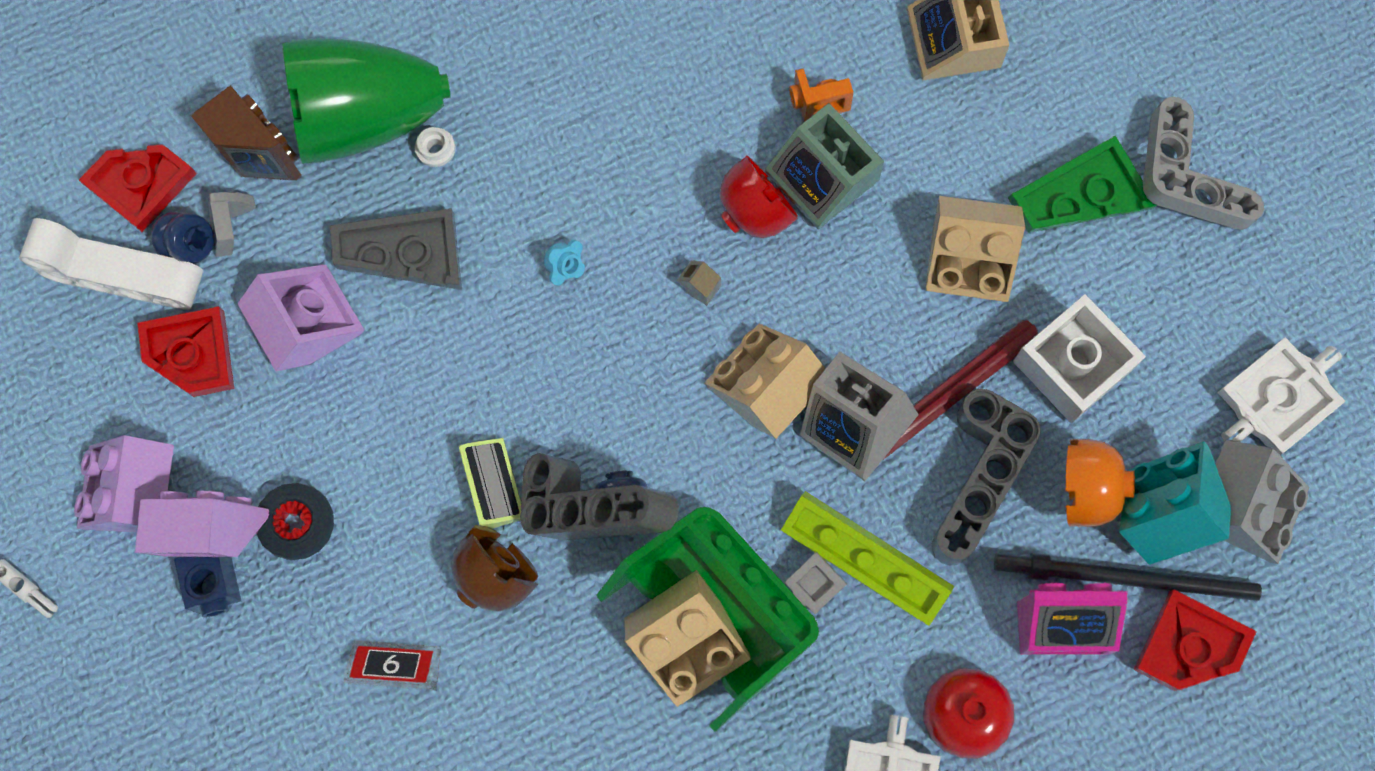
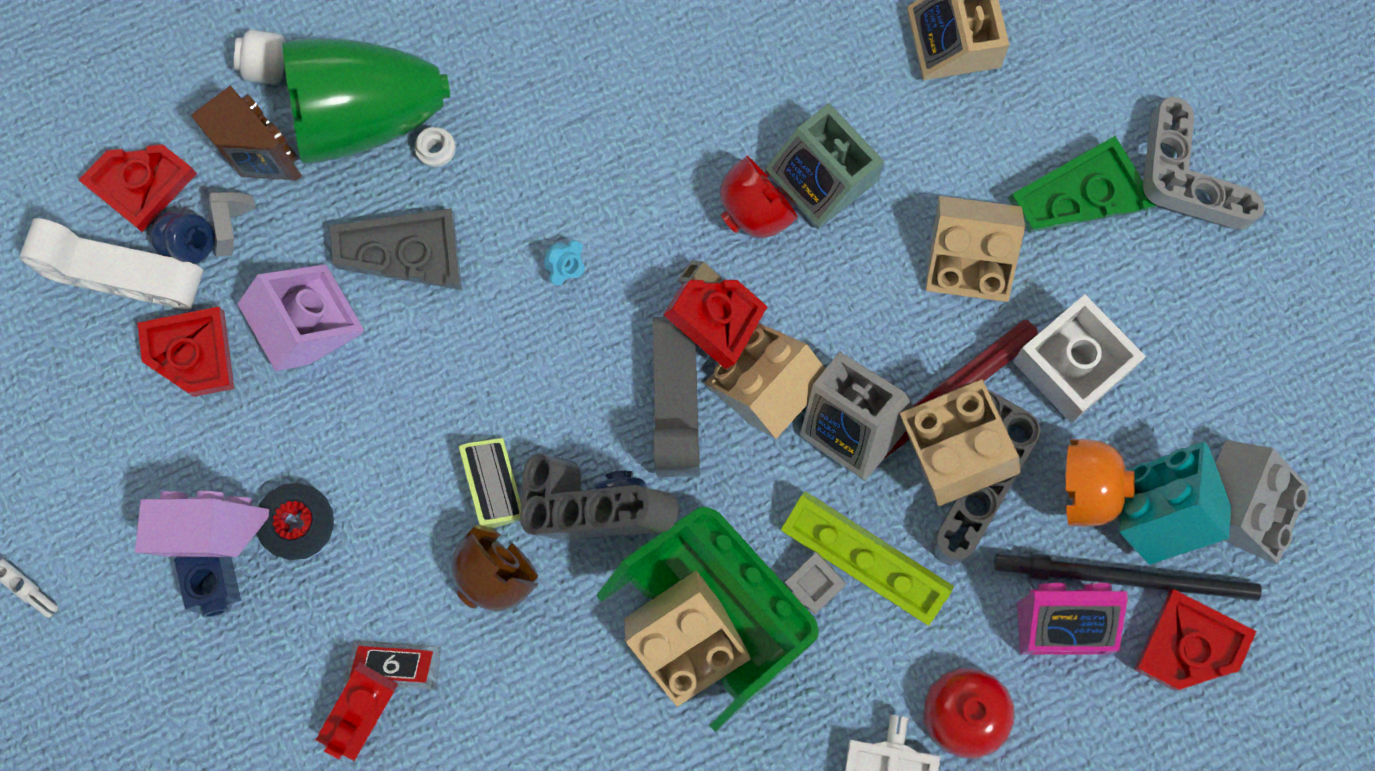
lavender slope [74,435,174,532] -> none
orange bracket [789,68,853,122] -> none
white plate [1217,337,1346,455] -> none
none -> white head [234,29,286,85]
none -> red plate [315,663,399,761]
none -> dark grey beam [652,317,700,477]
none -> red plate [663,280,768,369]
none -> tan slope [900,379,1021,507]

